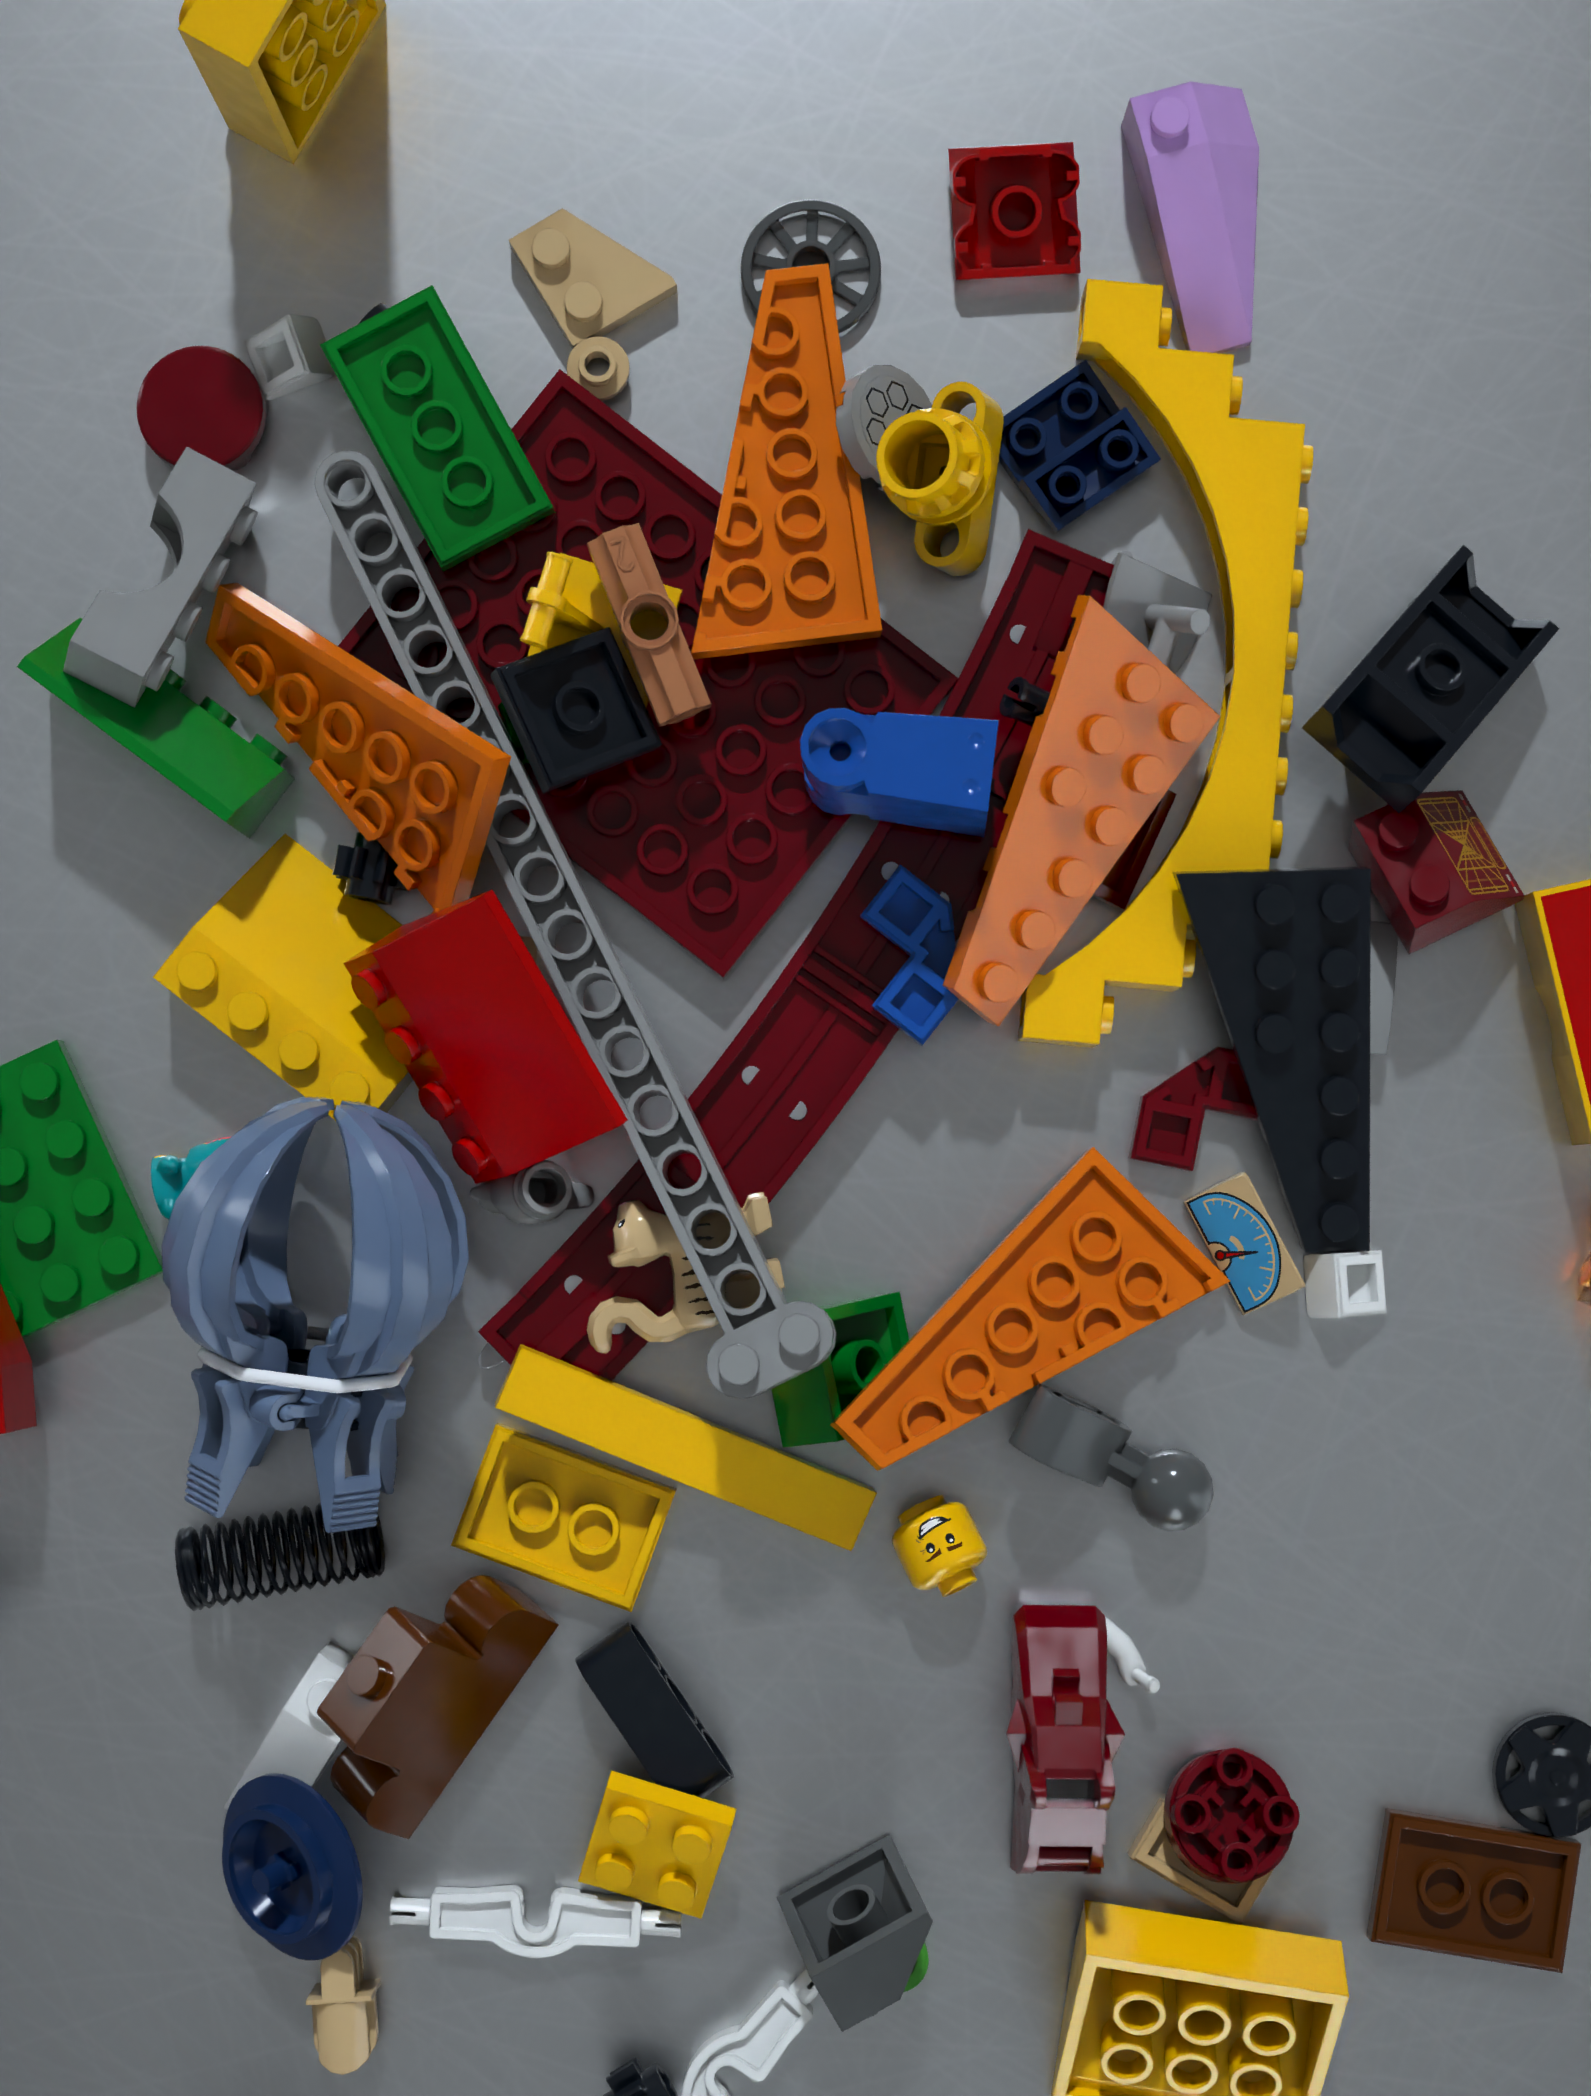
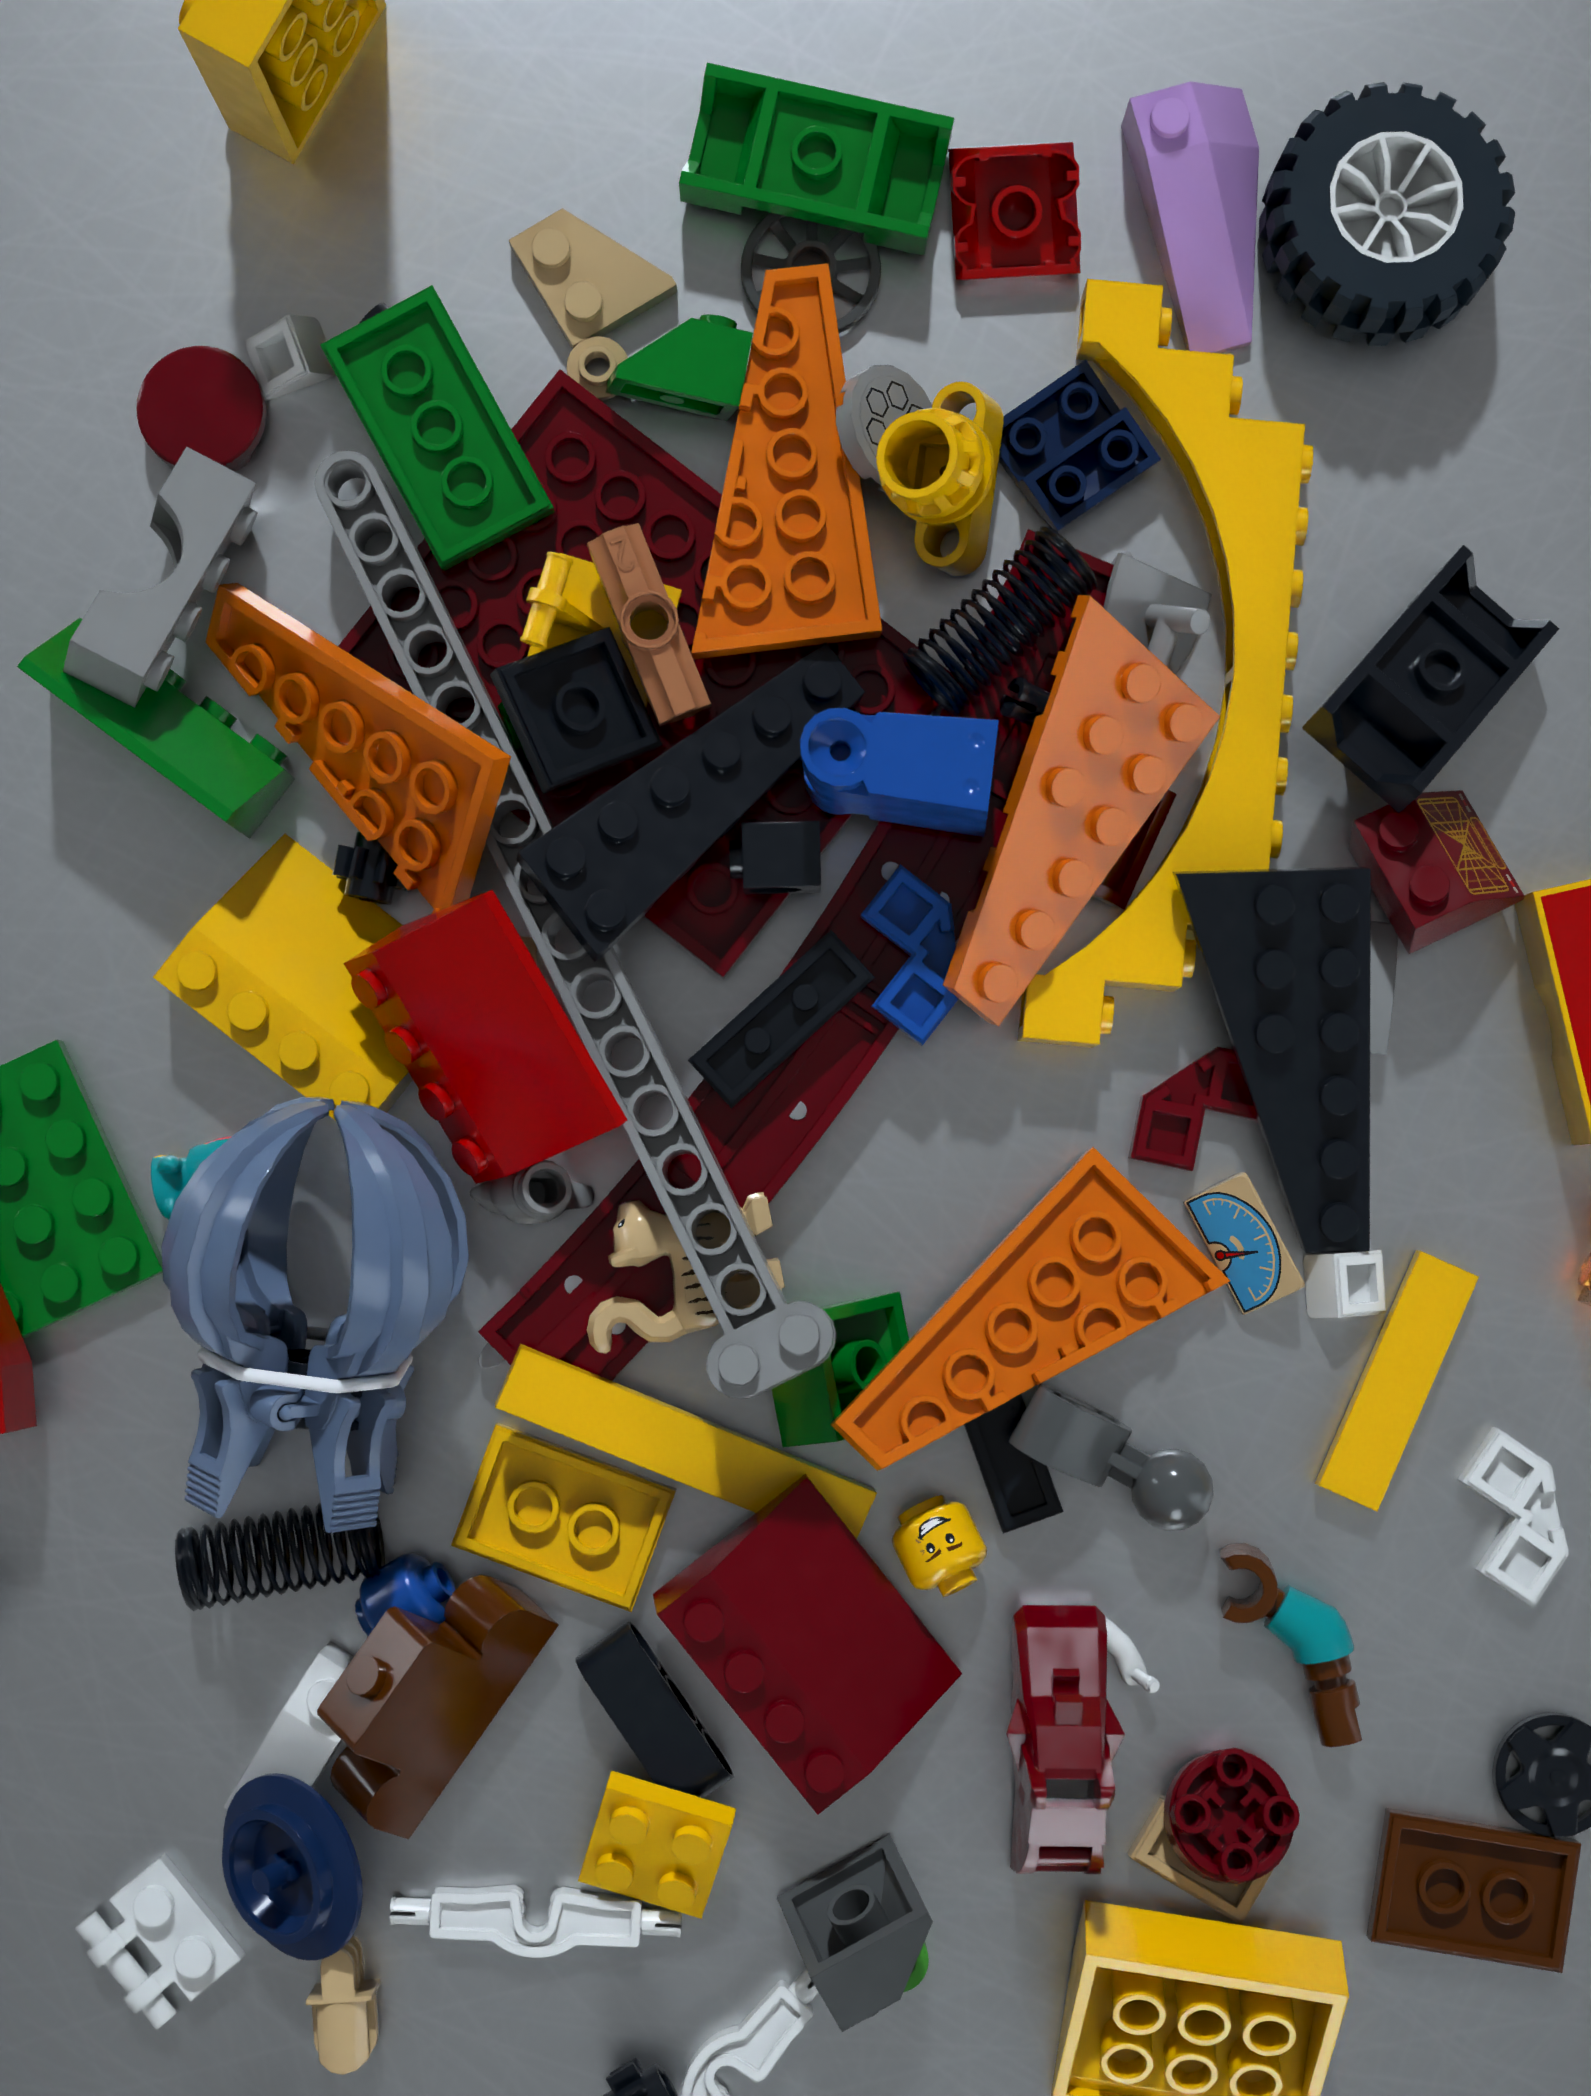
none -> white plate [75,1853,246,2030]
none -> blue head [355,1553,455,1636]
none -> black wing [516,643,865,962]
none -> green slope [606,314,753,421]
none -> dark red slope [653,1474,962,1815]
none -> green piece [679,63,954,256]
none -> black tile [688,930,875,1109]
none -> black brick [729,821,821,895]
none -> black piece [903,527,1097,716]
none -> black tile [964,1394,1063,1534]
none -> reddish brown piece [1220,1543,1362,1747]
none -> black wheel [1259,82,1515,346]
none -> yellow tile [1315,1250,1479,1511]
none -> white tile [1458,1427,1569,1608]

